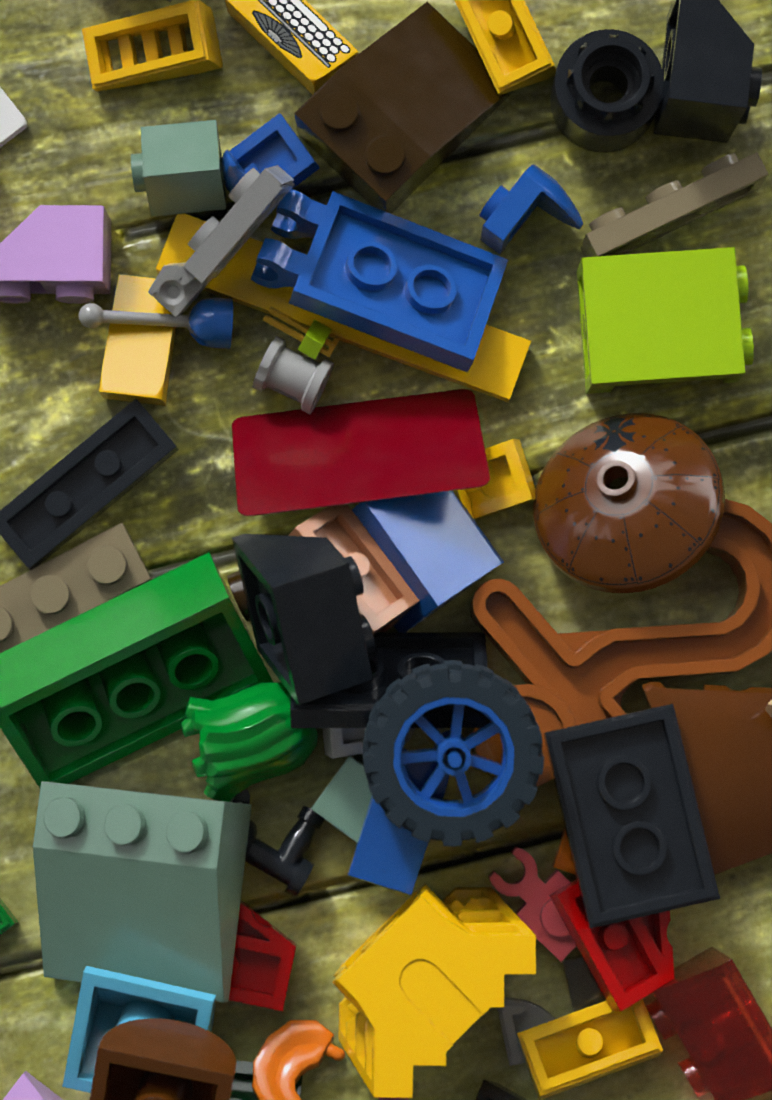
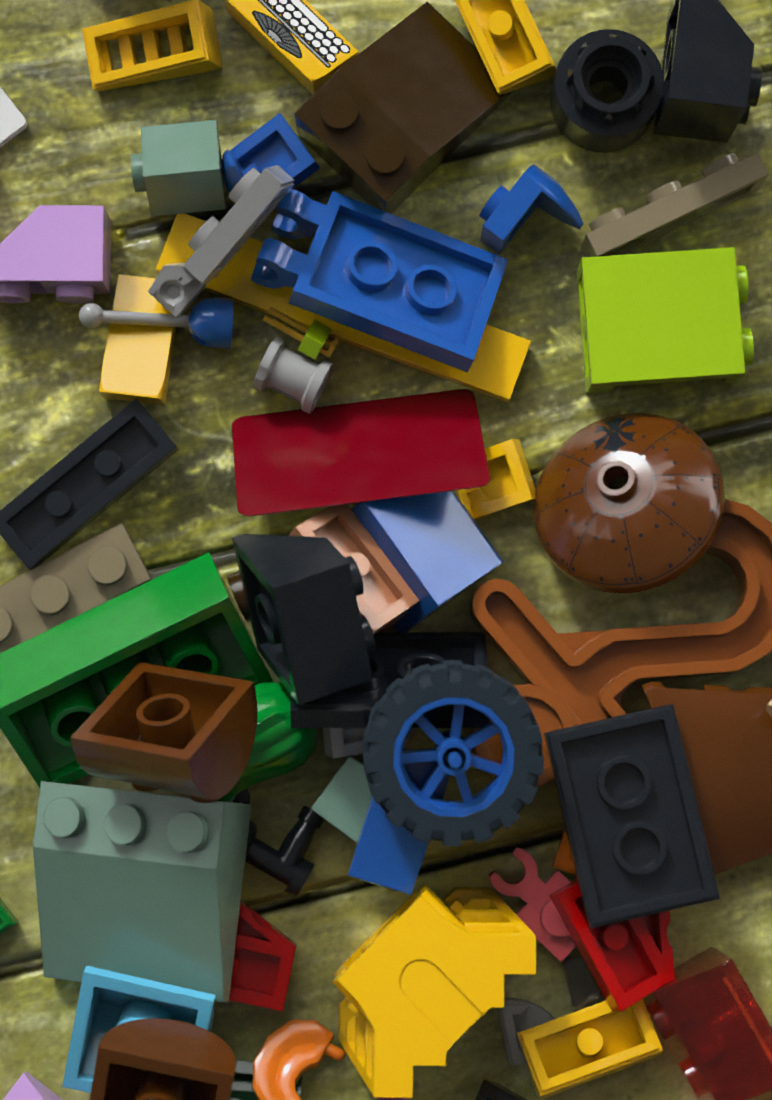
none -> reddish brown brick [70,662,257,803]

